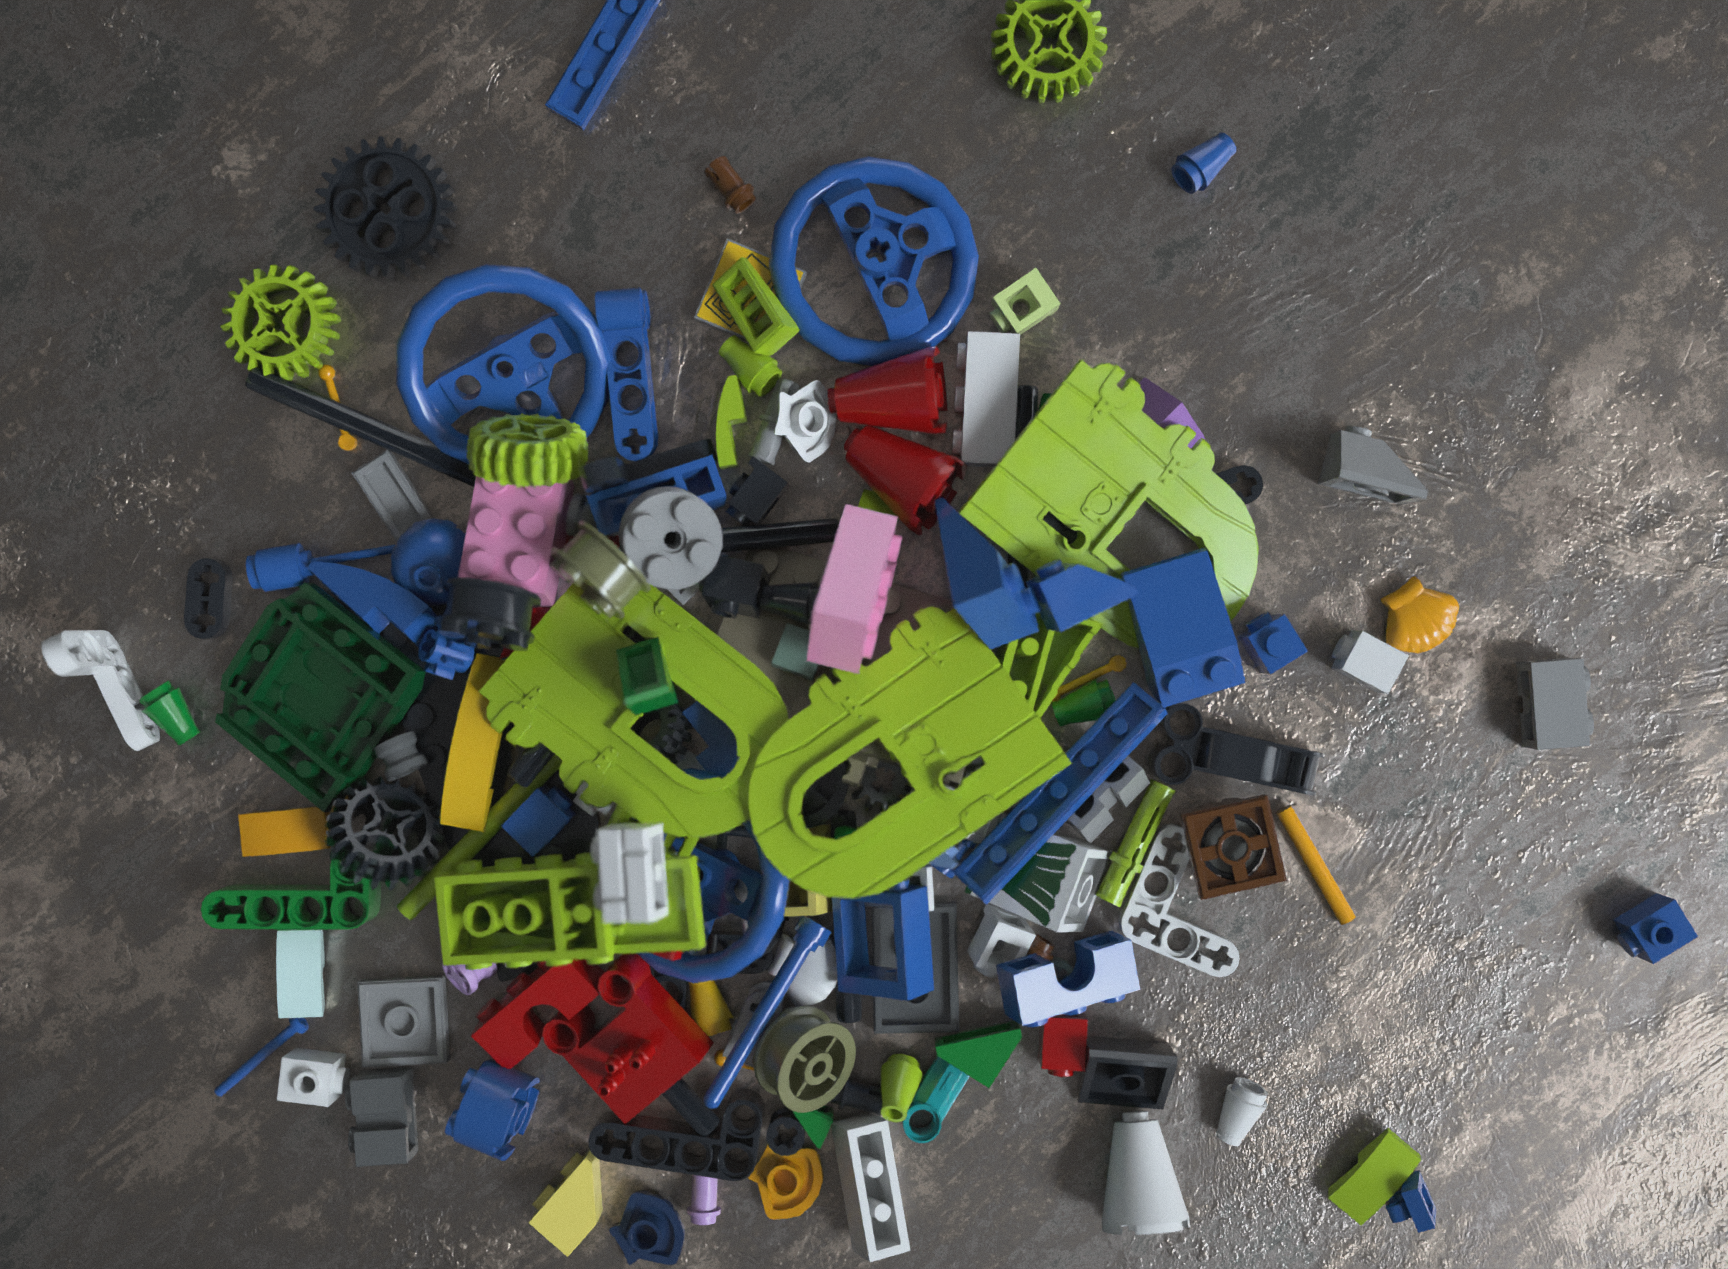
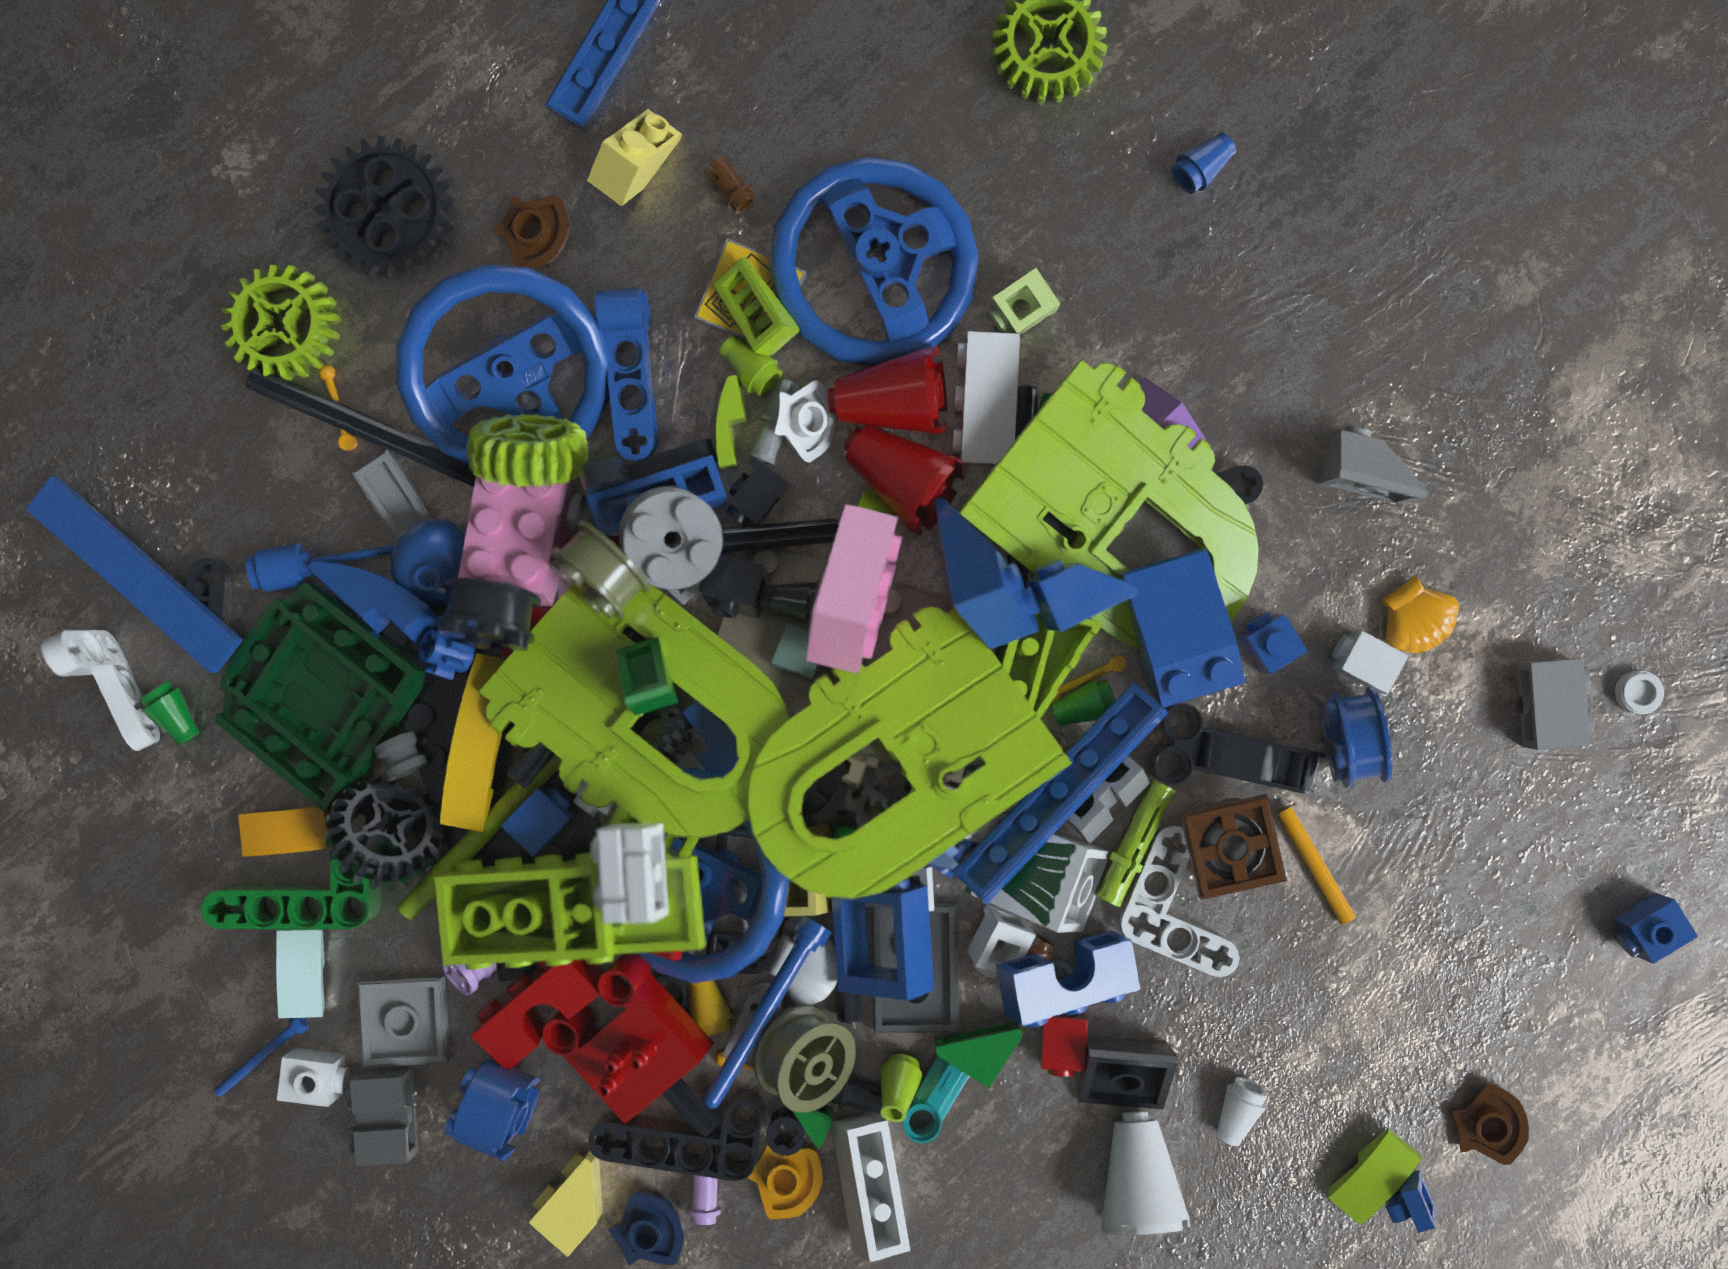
none -> blue tile [26,476,243,673]
none -> reddish brown animal [494,196,570,270]
none -> light yellow slope [587,109,682,206]
none -> blue wheel [1320,687,1393,788]
none -> reddish brown animal [1452,1084,1529,1165]
none -> white tile [1615,671,1664,714]

